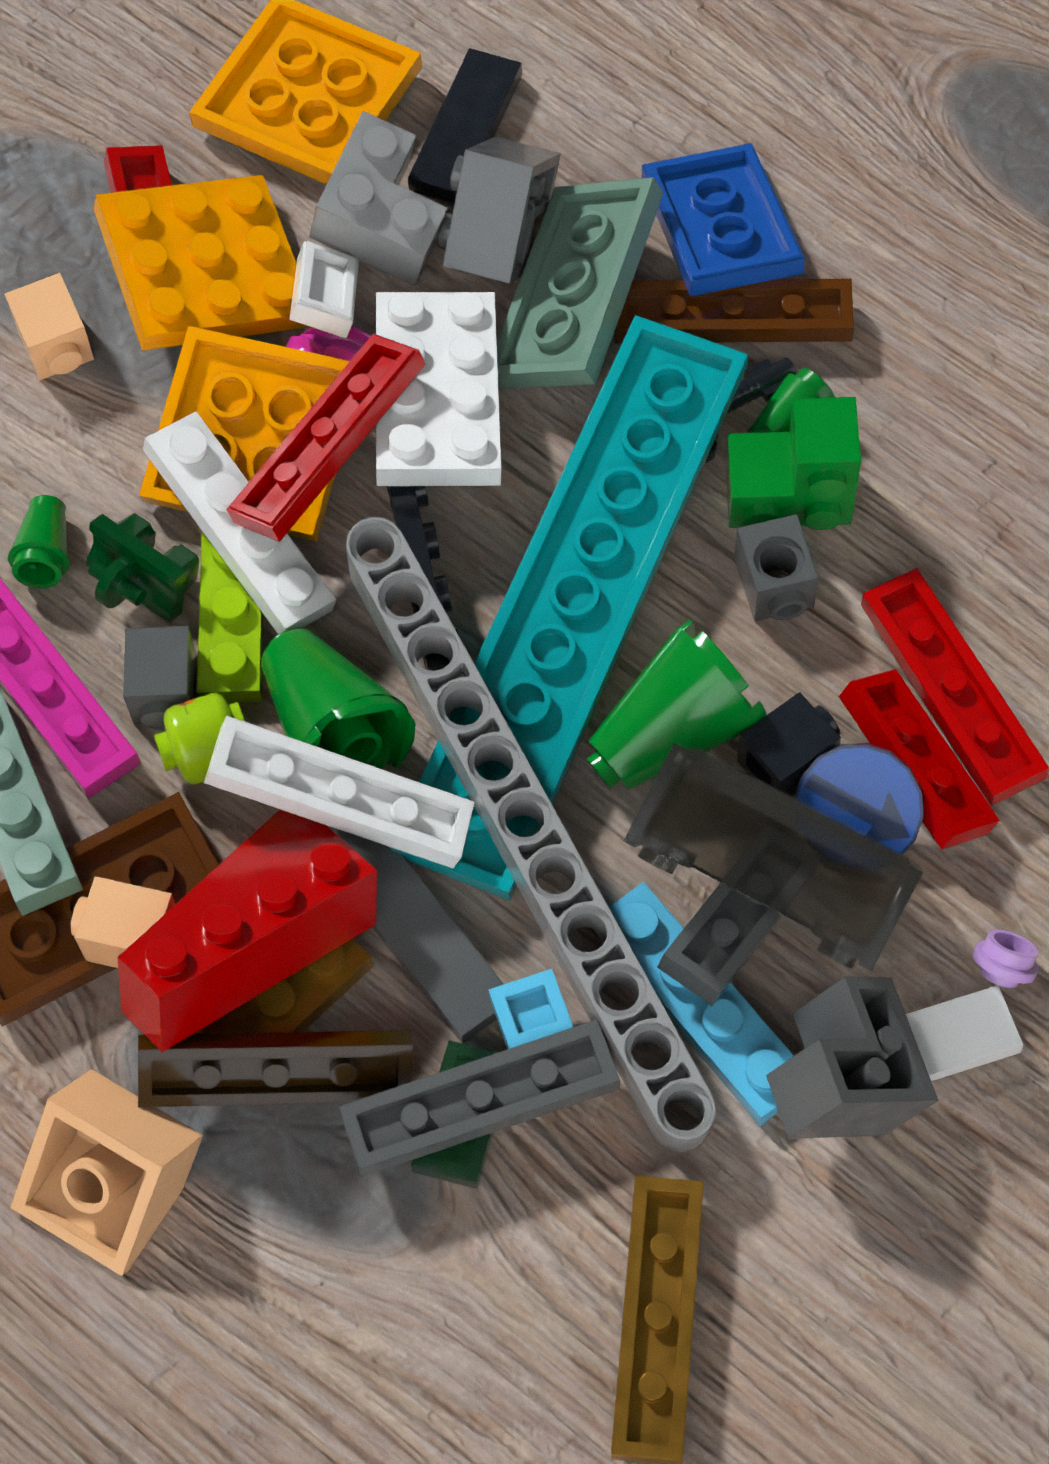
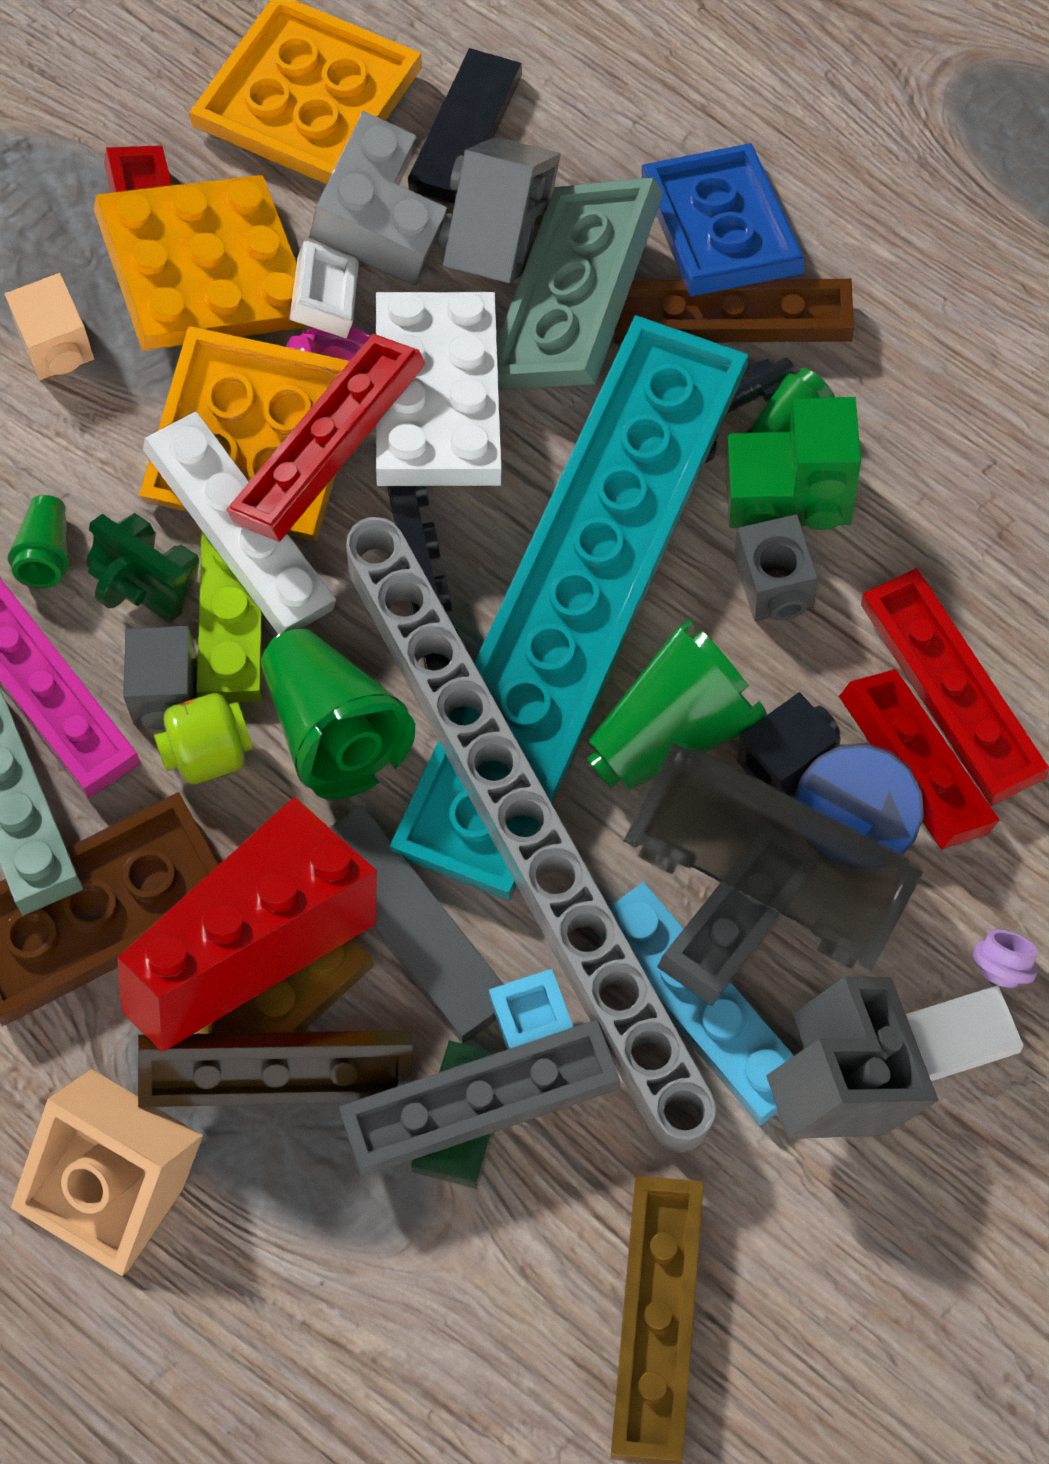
light nougat brick [71,876,175,968] -> none
white plate [204,716,475,868] -> none

